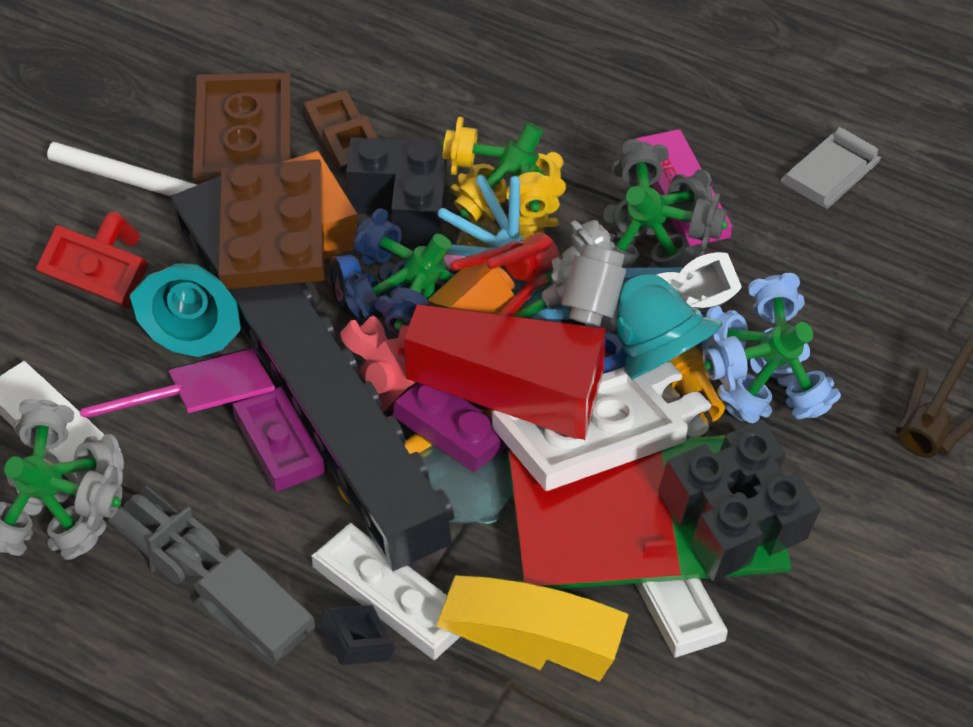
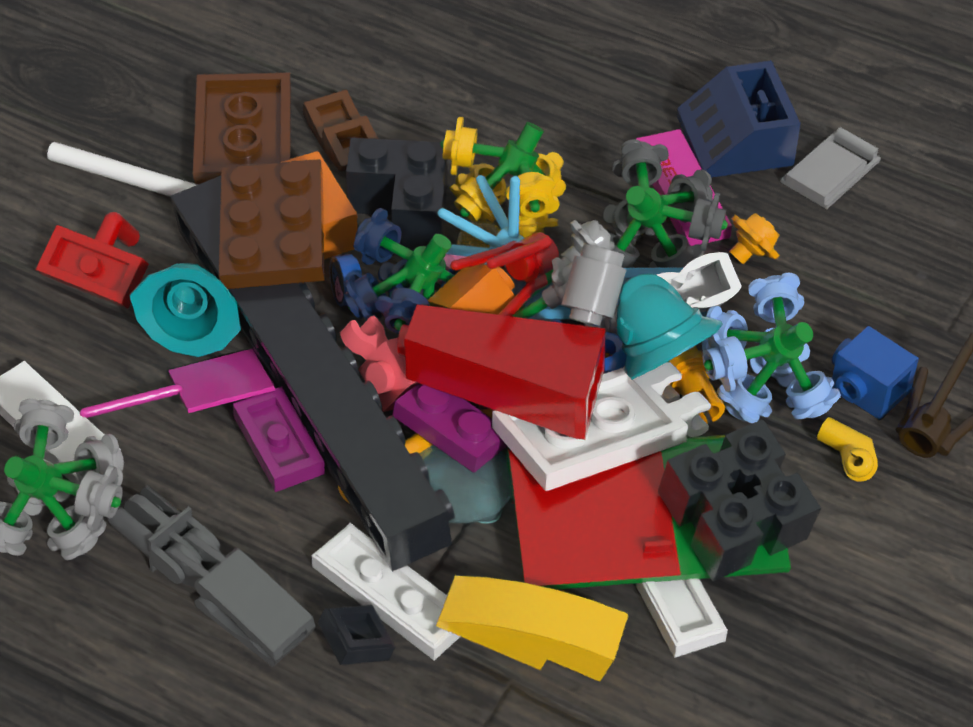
none -> dark blue slope [677,60,801,178]
none -> light orange plant [729,213,780,265]
none -> yellow arm [817,417,878,482]
none -> blue brick [832,326,919,420]

